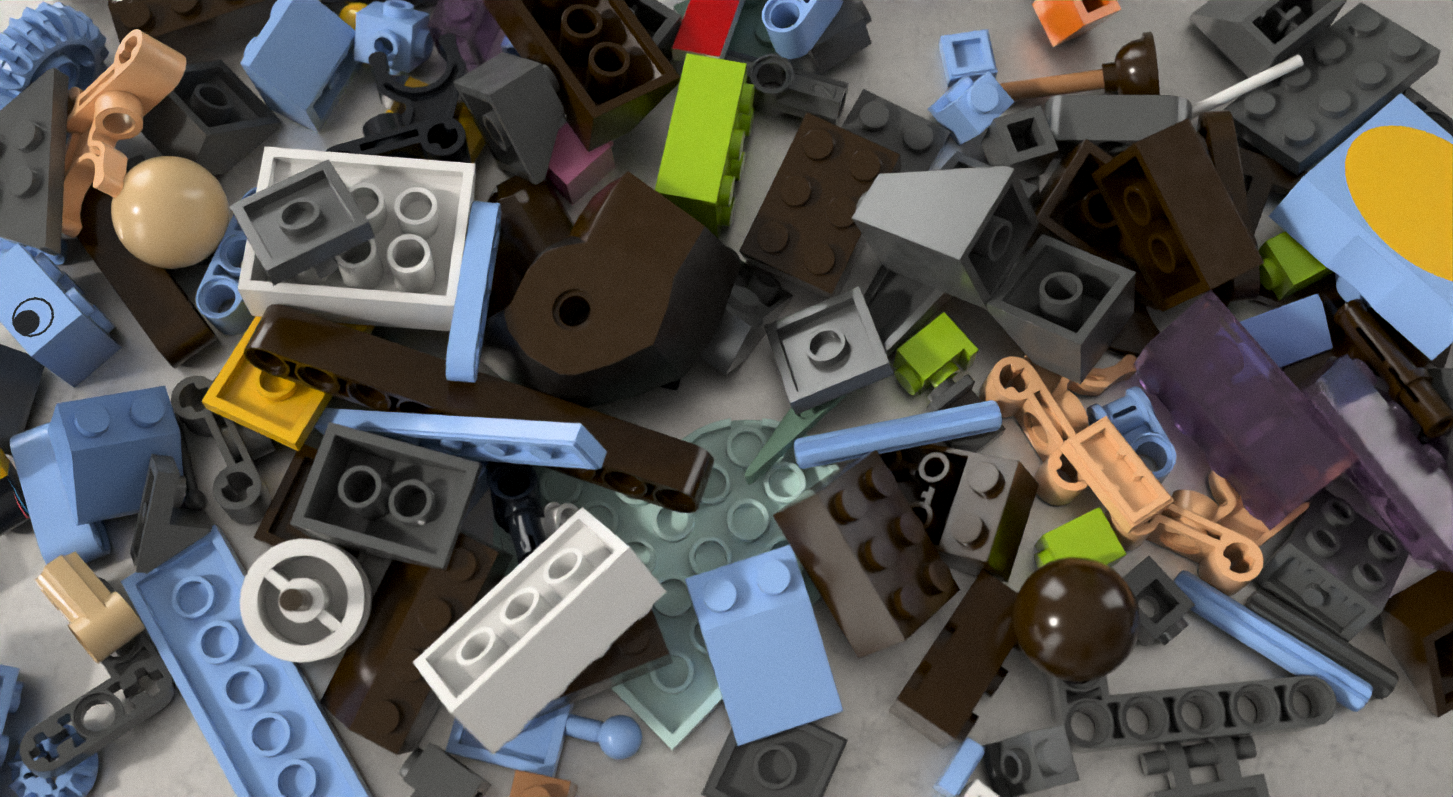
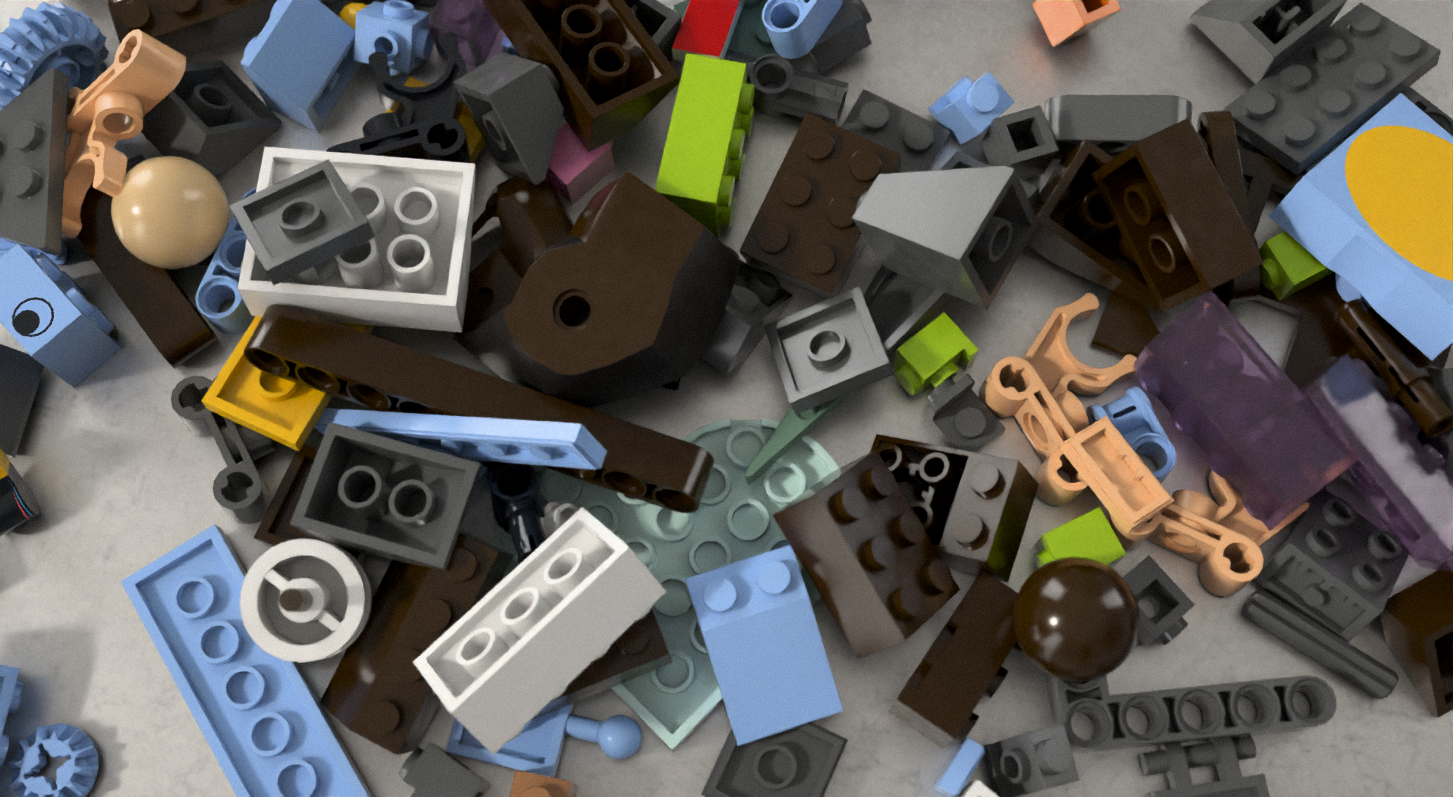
light blue beam [10,421,111,565] -> none
dark grey beam [19,577,175,778] -> none
tan piece [35,552,145,664] -> none
medium blue slope [48,386,185,526] -> none
dark grey slope [130,454,212,573] -> none
dark grey hinge [173,409,206,510] -> none
light blue beam [446,201,501,383] -> none
light blue axle [794,400,1002,469] -> none
light blue tile [939,29,997,87] -> none
dark grey slope [987,234,1136,385] -> none
piece [999,31,1160,101] -> none
light blue axle [1174,570,1373,712] -> none
white axle [1192,54,1304,119] -> none
light blue slope [1213,294,1333,385] -> none

